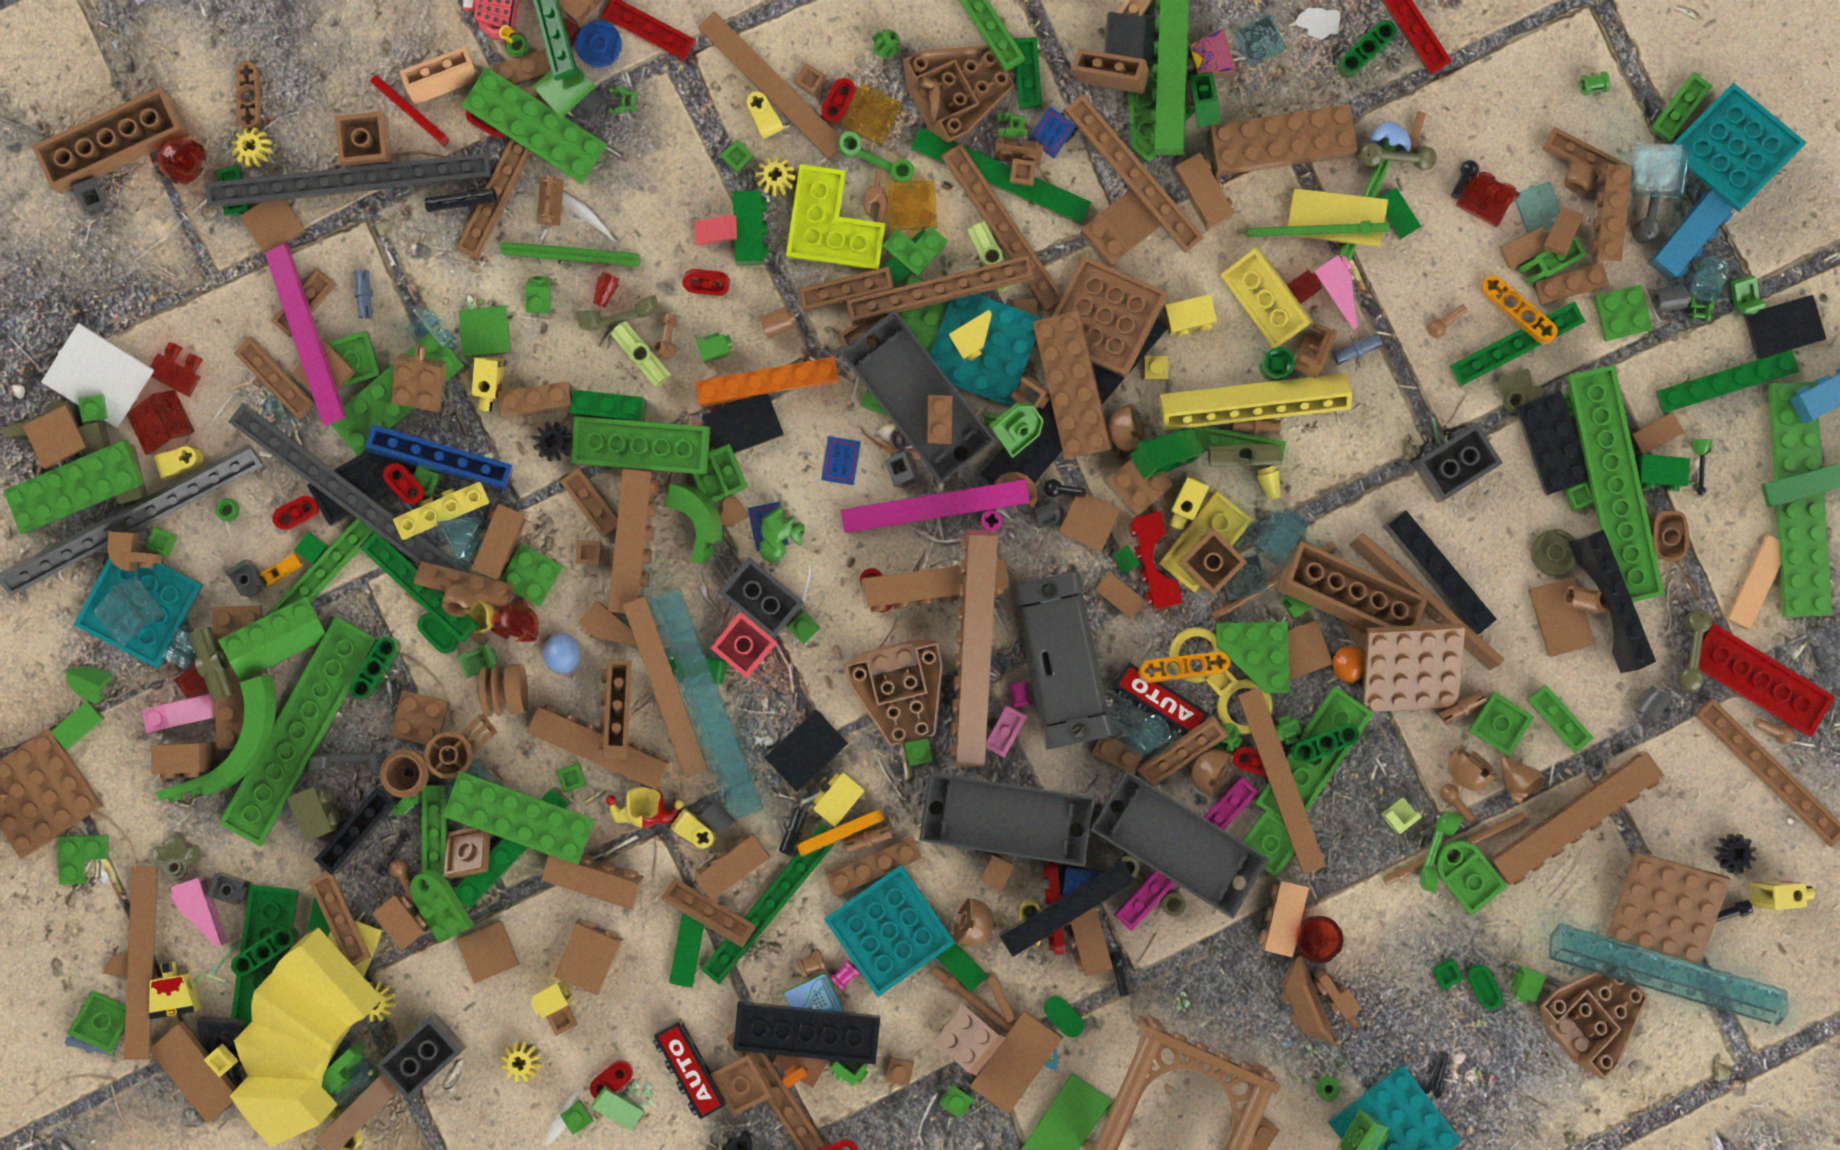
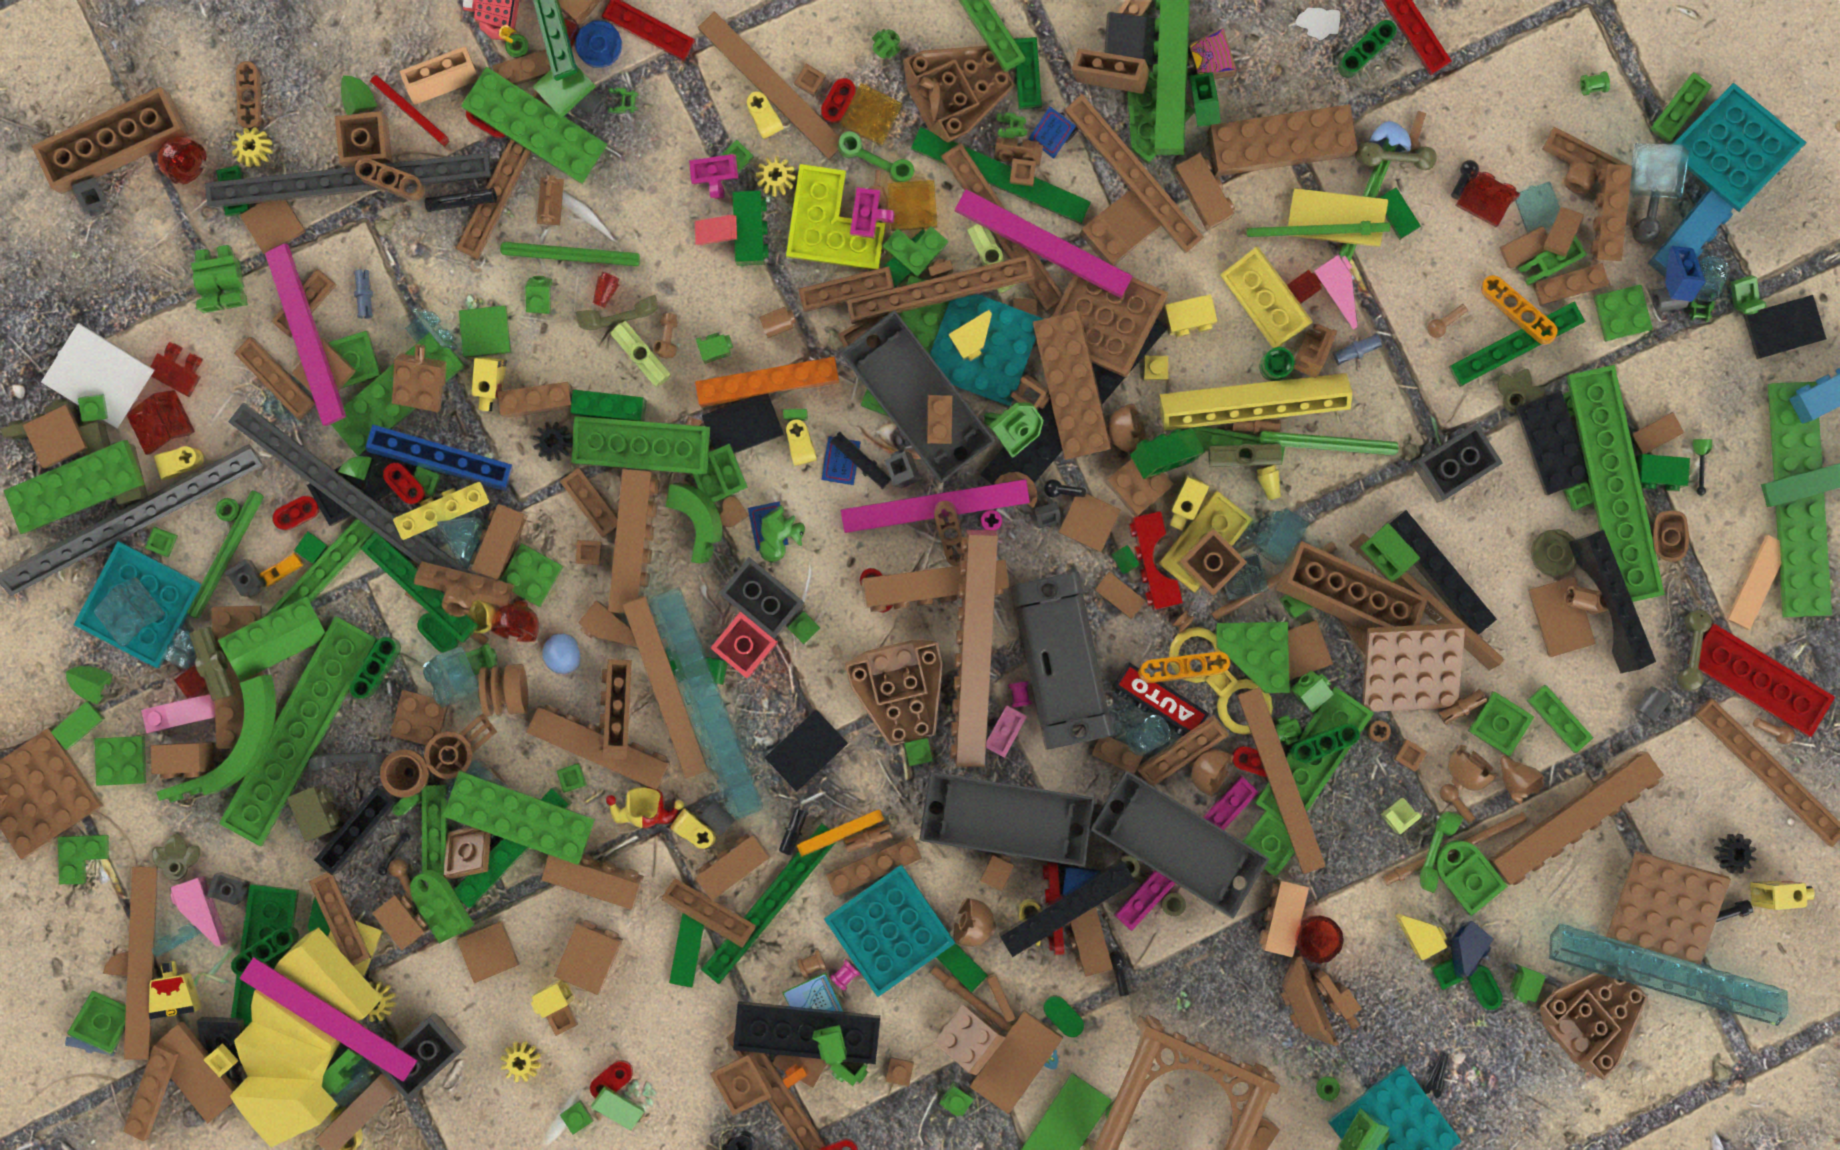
medium nougat brick [107,531,162,572] -> none
brick [653,1018,726,1120] -> none
red plate [682,269,730,296] -> none
light yellow brick [813,772,865,827] -> none
bright green gear [1215,723,1243,752] -> none
clear light blue piece [1233,14,1287,67] -> none
orange hair [1332,646,1366,684] -> none
green plate [1656,350,1799,414] -> none
none -> bright green plate [94,736,147,786]
none -> medium nougat plate [123,1043,179,1141]
none -> clear light blue plate [151,923,202,958]
none -> bright green axle [187,490,264,619]
none -> bright green hips [191,245,248,313]
none -> dark pink tile [240,957,418,1082]
none -> bright green brick [338,456,372,480]
none -> bright green brick [341,75,377,115]
none -> medium nougat beam [355,158,425,201]
none -> clear light blue brick [423,646,479,709]
none -> dark pink plate [689,154,738,199]
none -> bright green tile [783,409,808,421]
none -> light yellow piece [786,420,817,466]
none -> bright green window [813,1025,847,1066]
none -> black pin [830,431,891,489]
none -> dark pink plate [850,187,895,238]
none -> medium nougat plate [928,259,953,279]
none -> medium nougat beam [934,501,965,566]
none -> dark pink tile [955,189,1133,298]
none -> medium nougat bush [1172,610,1195,633]
none -> bright green axle [1260,431,1398,455]
none -> bright green brick [1290,670,1334,713]
none -> bright green brick [1360,523,1420,582]
none -> medium nougat bush [1367,721,1391,742]
none -> medium nougat plate [1394,739,1427,772]
none -> light yellow slope [1395,914,1447,961]
none -> dark blue slope [1450,921,1494,978]
none -> blue slope [1665,246,1706,302]

